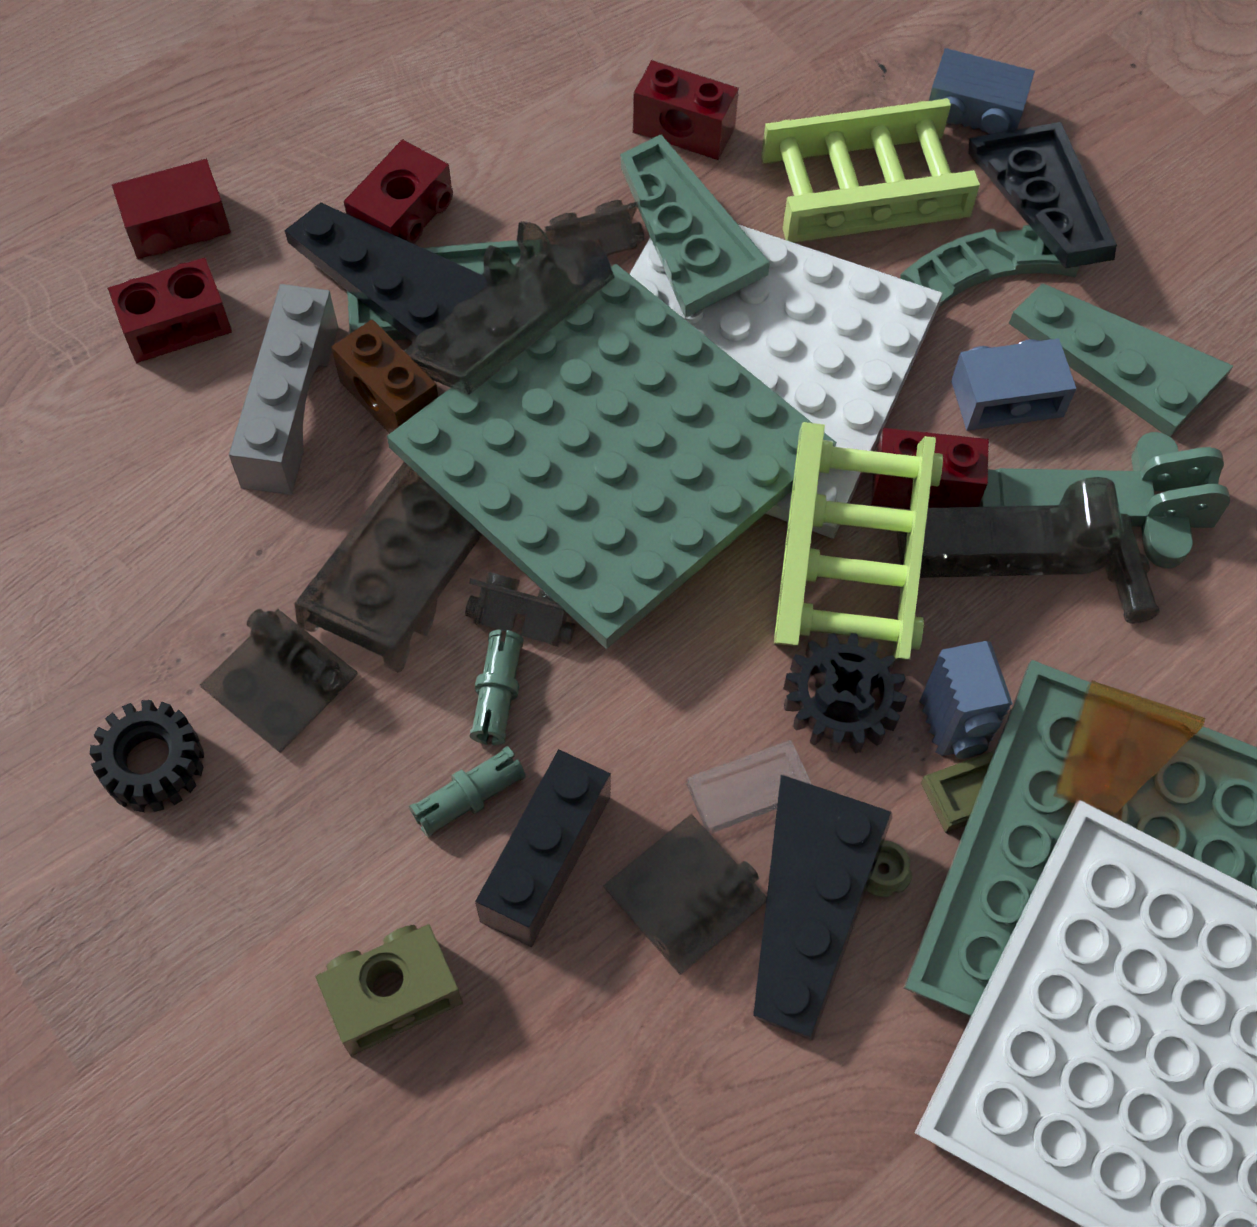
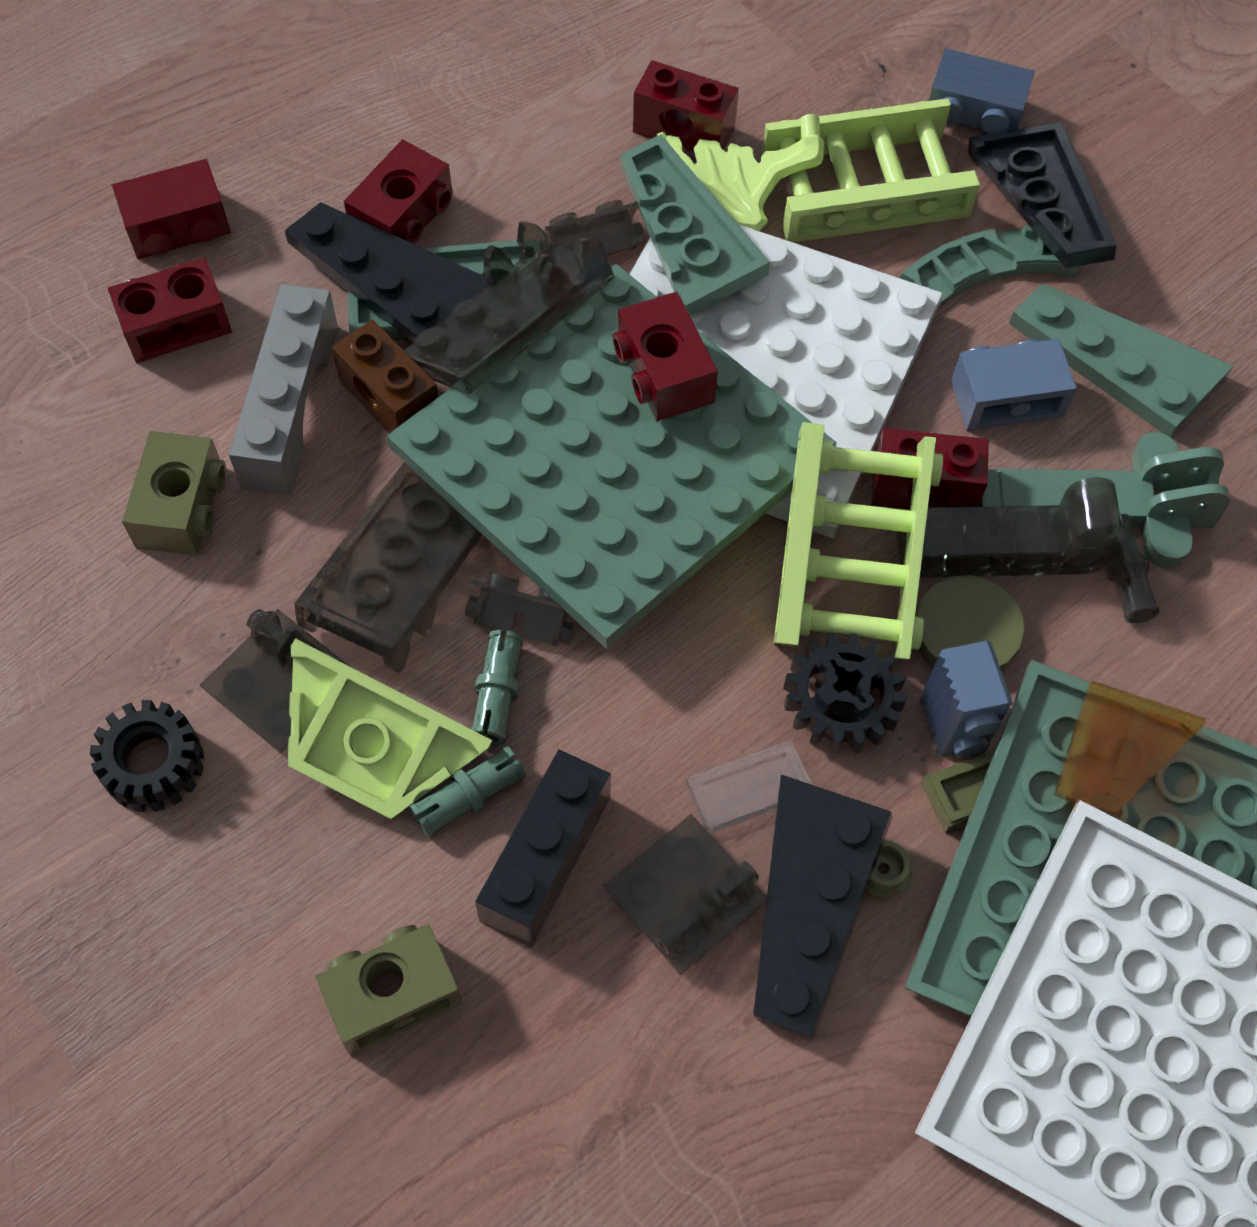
none -> olive brick [122,431,226,556]
none -> yellowish green wing [288,639,493,819]
none -> dark red brick [612,291,718,422]
none -> yellowish green animal [658,114,824,231]
none -> olive tile [915,575,1025,671]

